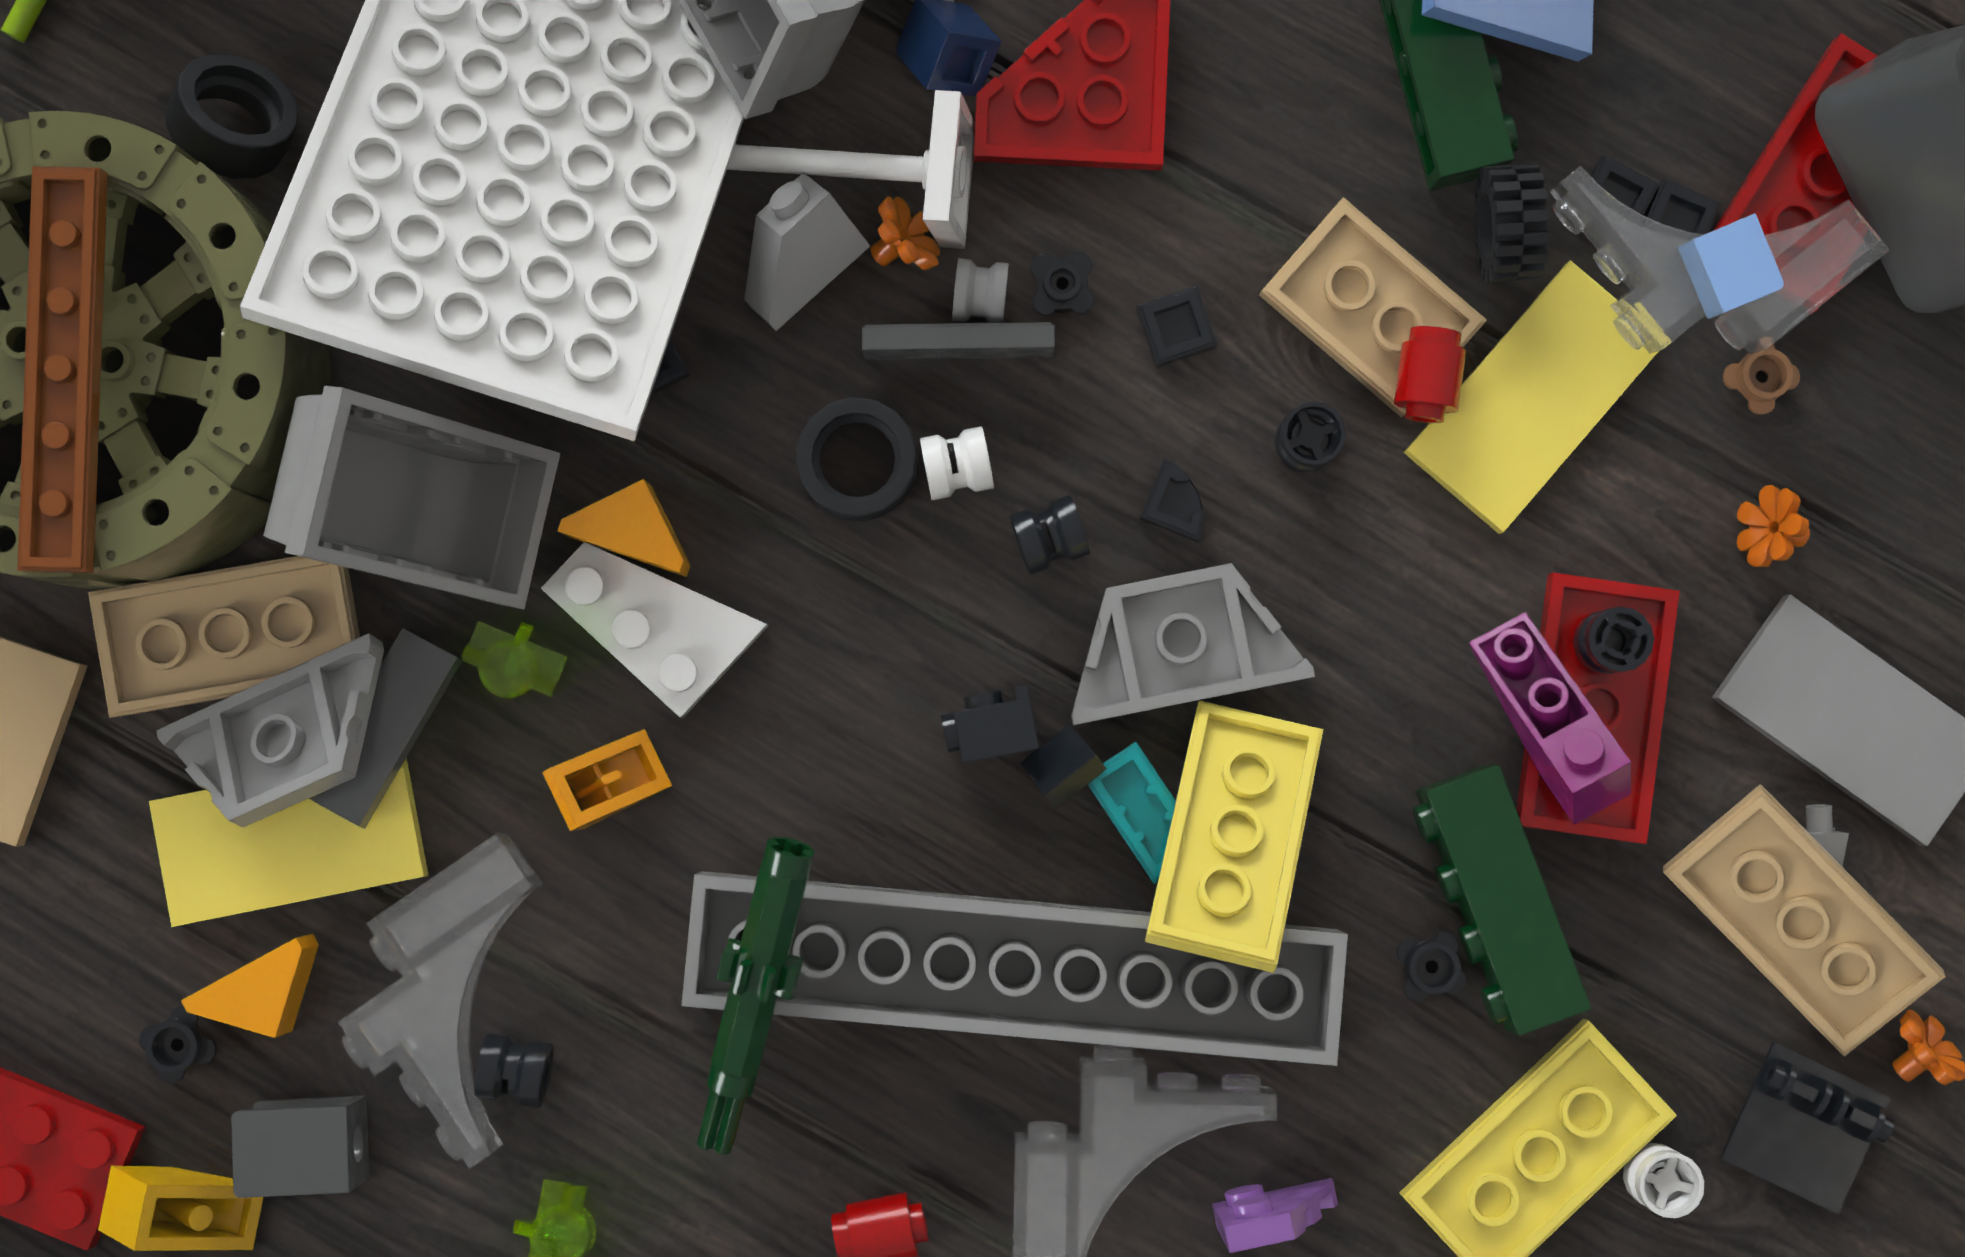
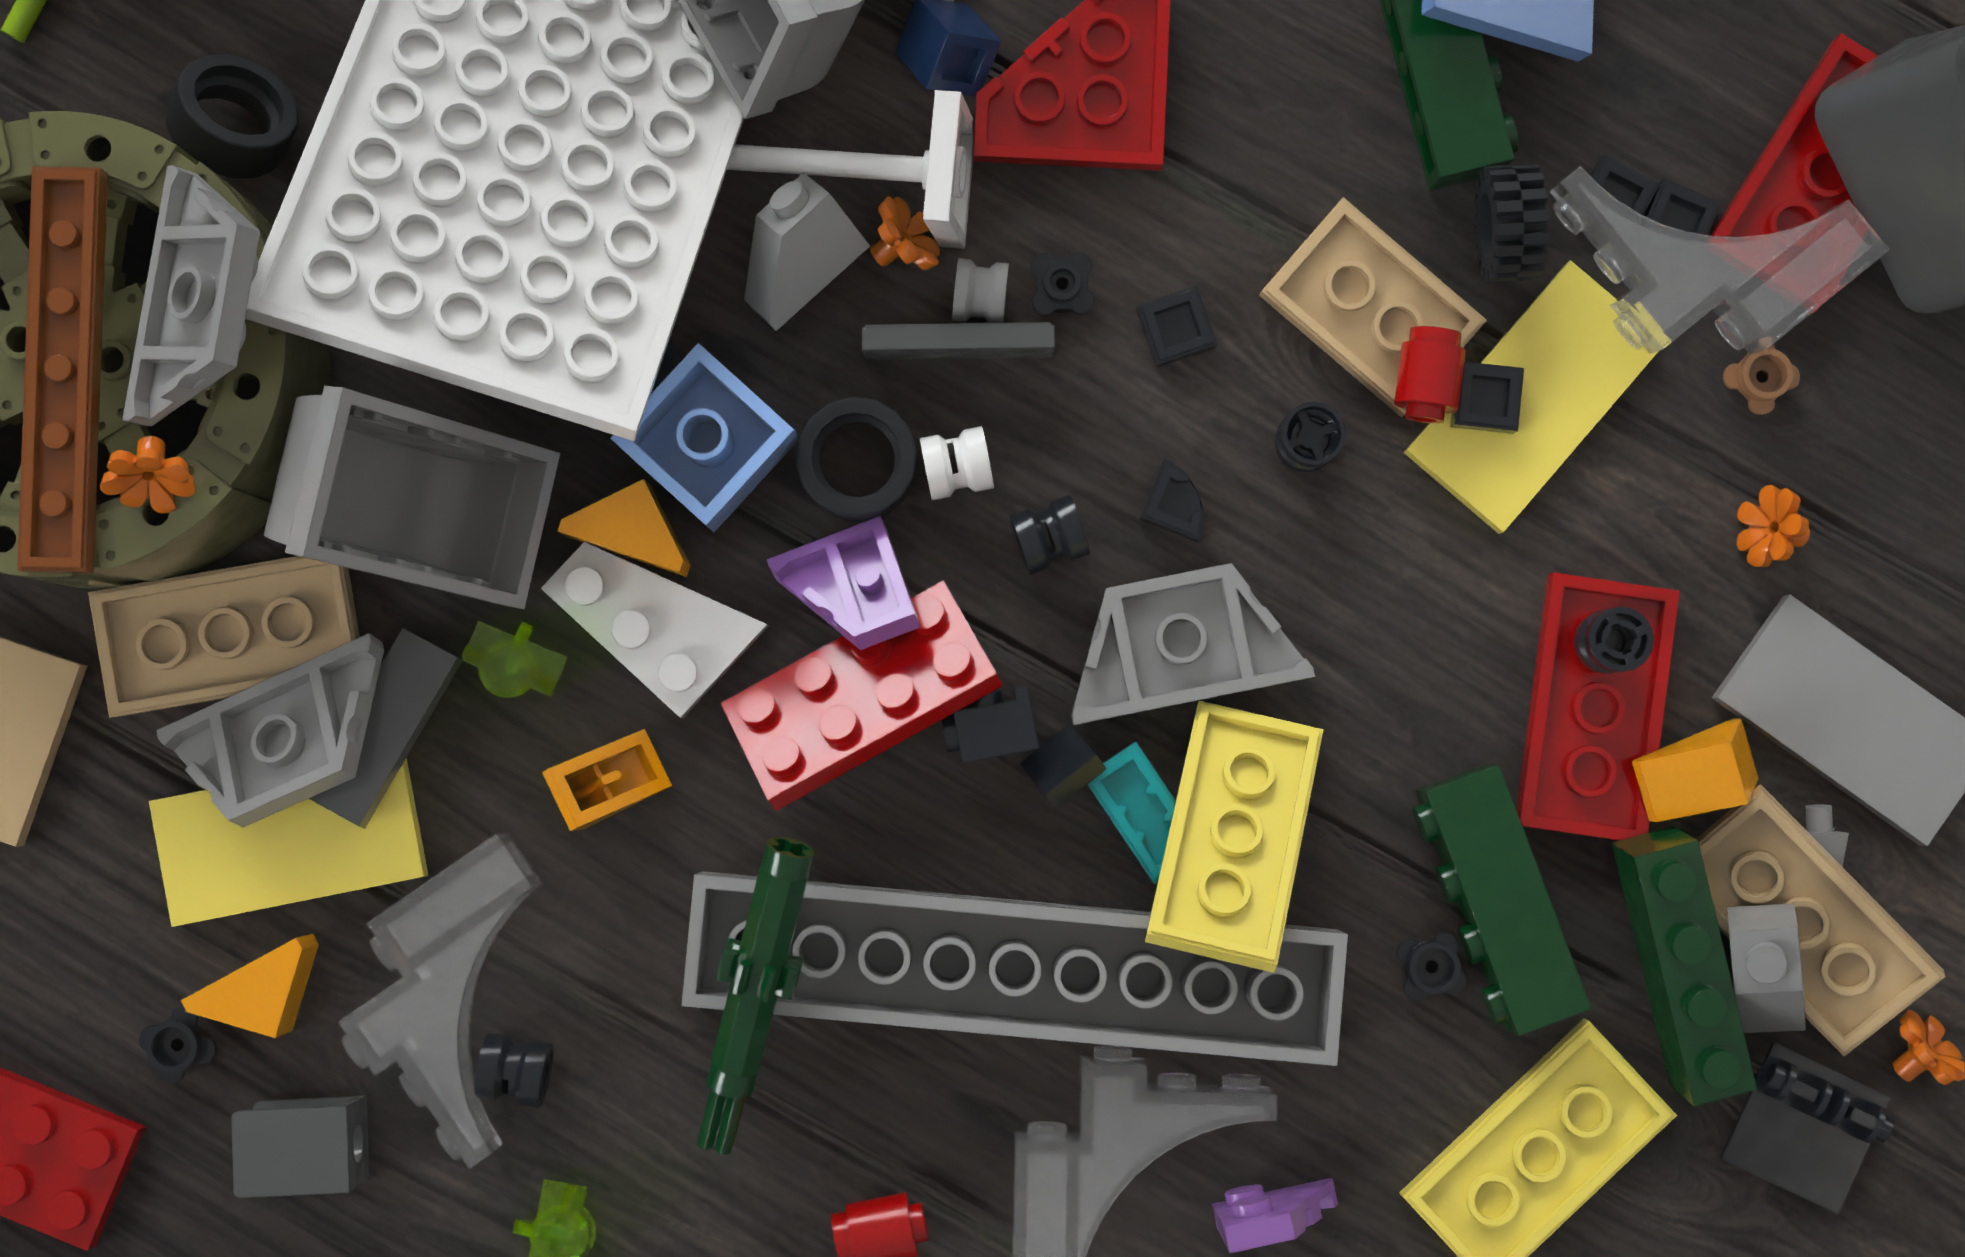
yellow slope [98,1166,263,1251] -> none
magenta slope [1469,612,1631,825] -> none
white wheel [1623,1143,1704,1218] -> none
light blue panel [1678,213,1784,319] -> none
none -> orange plant [100,436,196,513]
none -> light grey wing [122,165,260,426]
none -> light blue brick [610,343,799,532]
none -> plate [721,580,1003,811]
none -> medium lavender wing [767,516,921,650]
none -> black tile [1450,362,1524,434]
none -> dark green brick [1612,826,1757,1107]
none -> light orange slope [1632,718,1758,822]
none -> light grey slope [1727,903,1806,1033]

